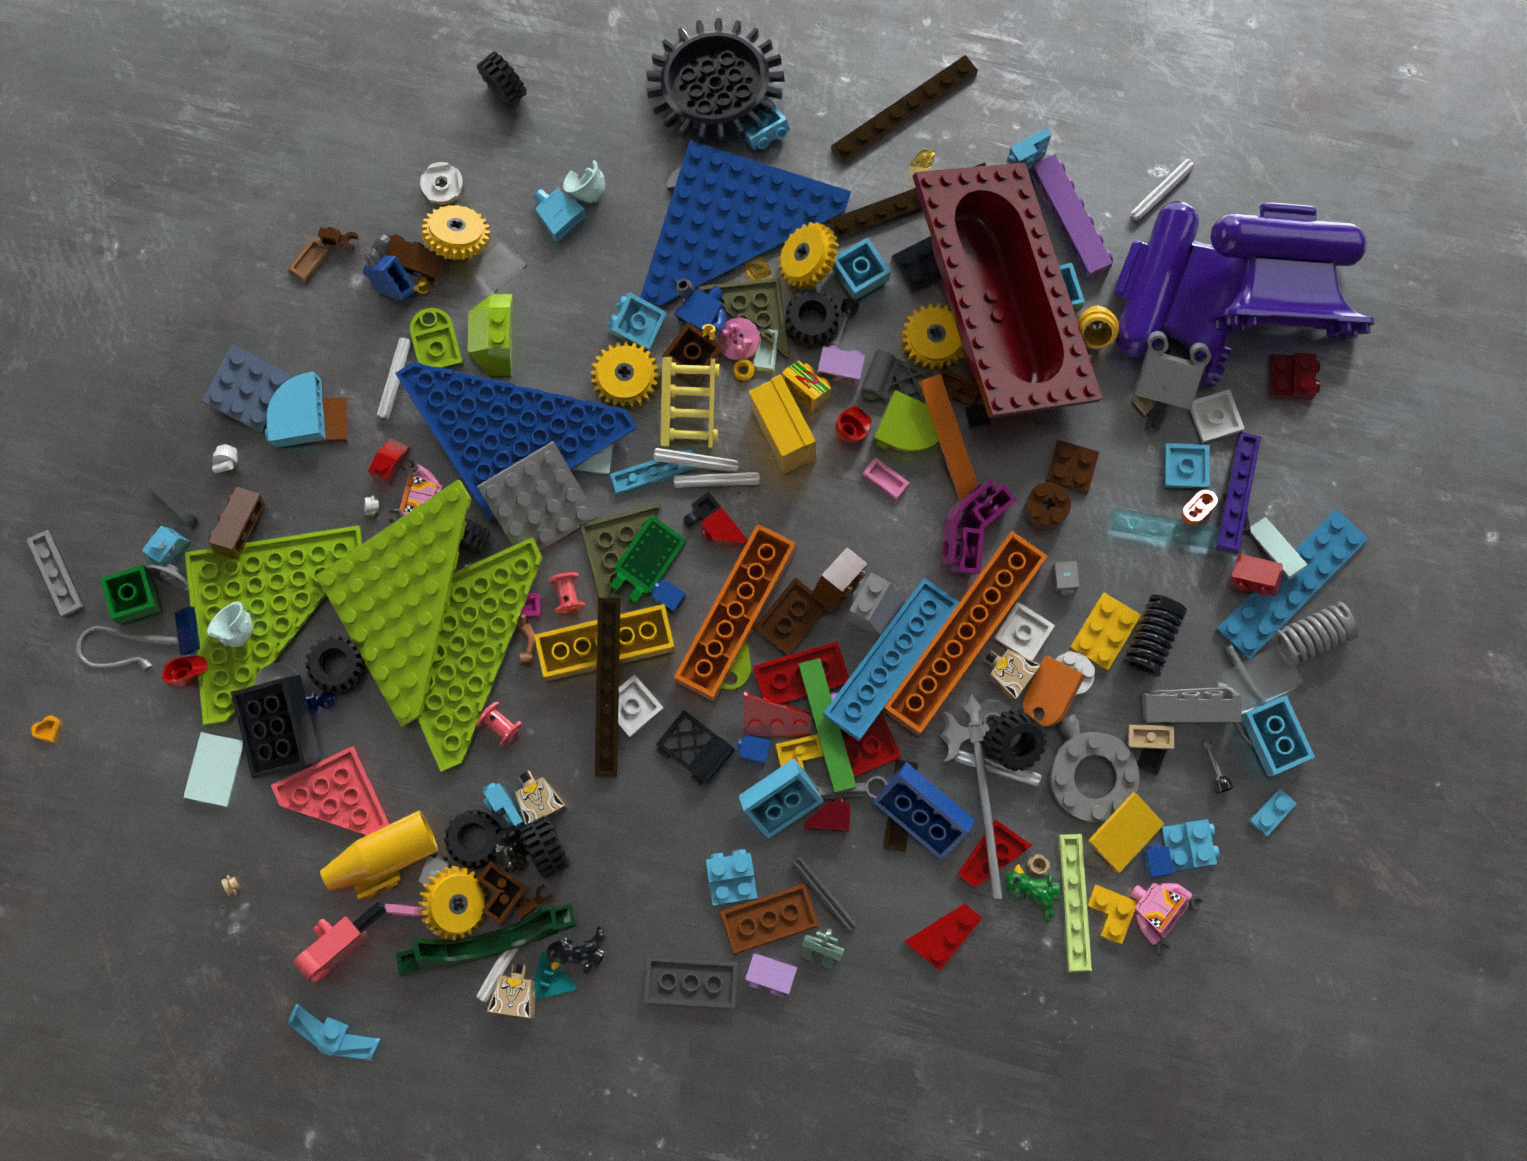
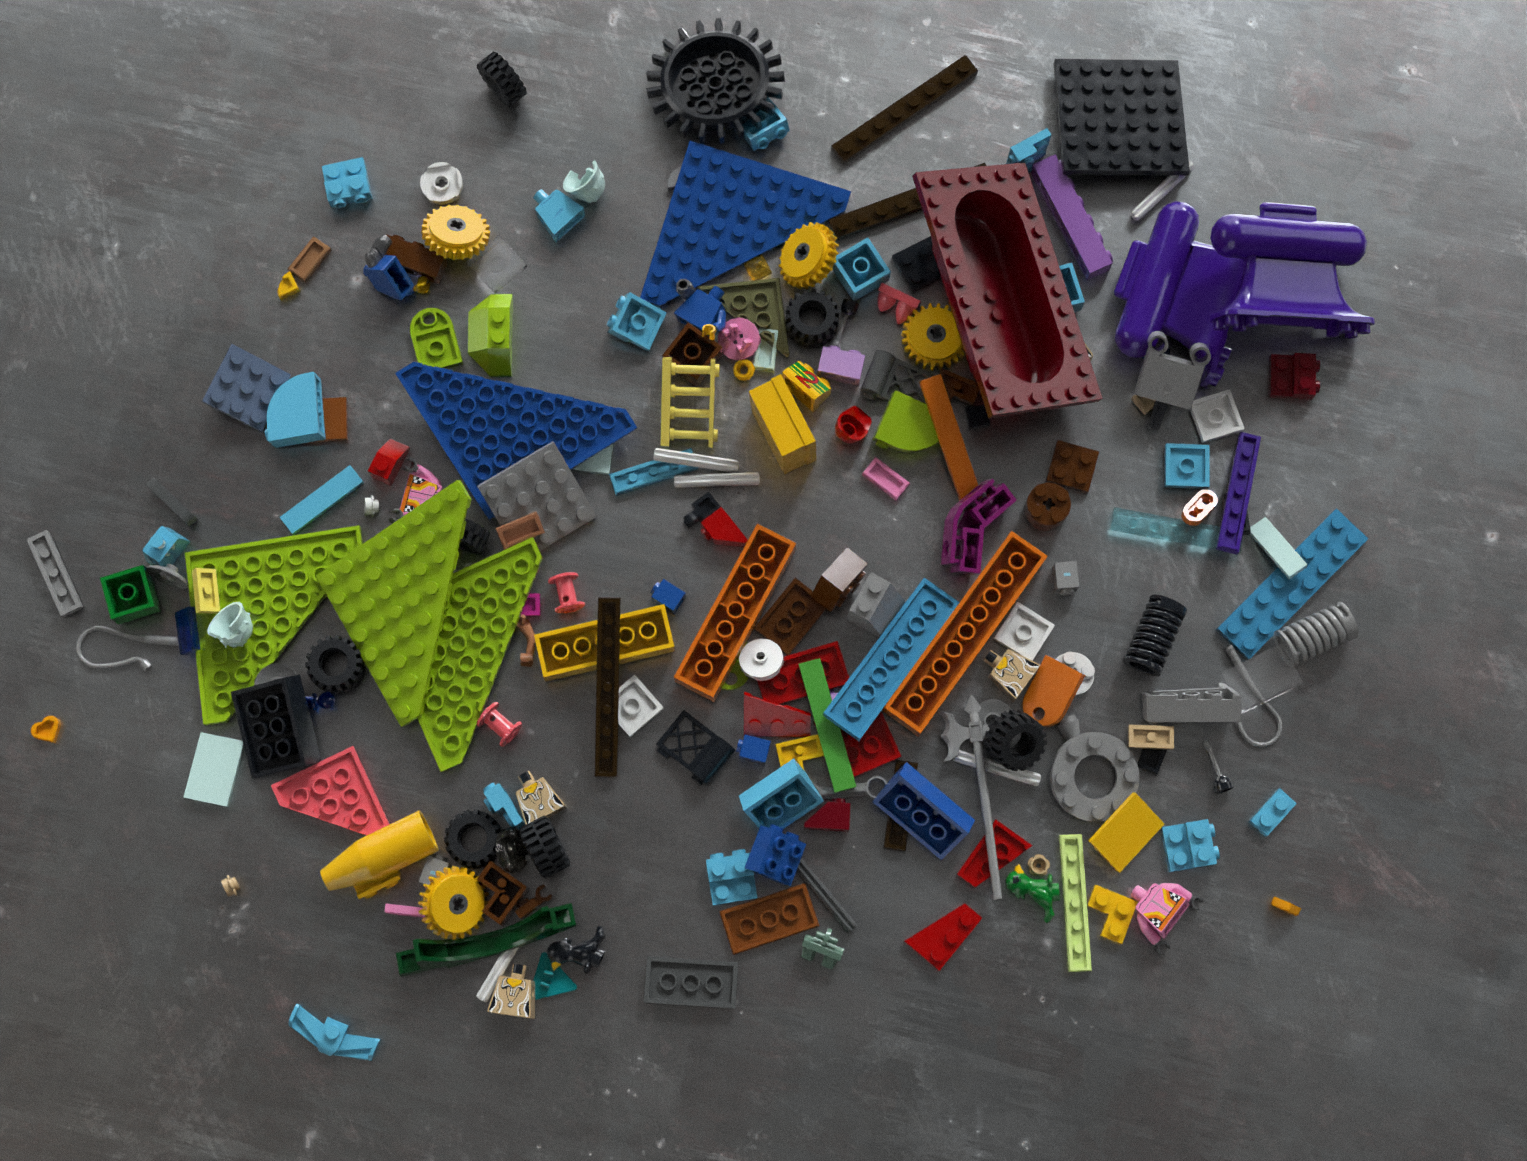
red piece [161,656,208,688] -> none
reddish brown brick [208,487,265,559] -> none
white piece [212,444,238,474] -> none
coral piece [293,902,386,984] -> none
reddish brown plate [318,227,359,250] -> none
white axle [377,338,411,420] -> none
olive tile [580,503,661,597] -> none
yellow gear [591,341,659,409] -> none
tile [608,515,687,604] -> none
lavender brick [745,953,797,997] -> none
clear yellow slope [910,149,936,168] -> none
yellow plate [1069,592,1141,671] -> none
yellow piece [1077,305,1119,350] -> none
blue brick [1142,844,1174,879] -> none
brick [1231,554,1284,597] -> none
medium azure brick [1241,695,1315,776] -> none
none -> light yellow plate [192,568,220,614]
none -> yellow tile [277,271,300,300]
none -> medium azure tile [280,465,364,535]
none -> medium azure plate [322,157,373,208]
none -> nougat tile [495,511,545,550]
none -> white plate [739,639,784,681]
none -> blue brick [745,824,806,886]
none -> coral tile [878,283,921,325]
none -> black plate [1053,59,1190,175]
none -> light orange tile [1271,896,1301,916]

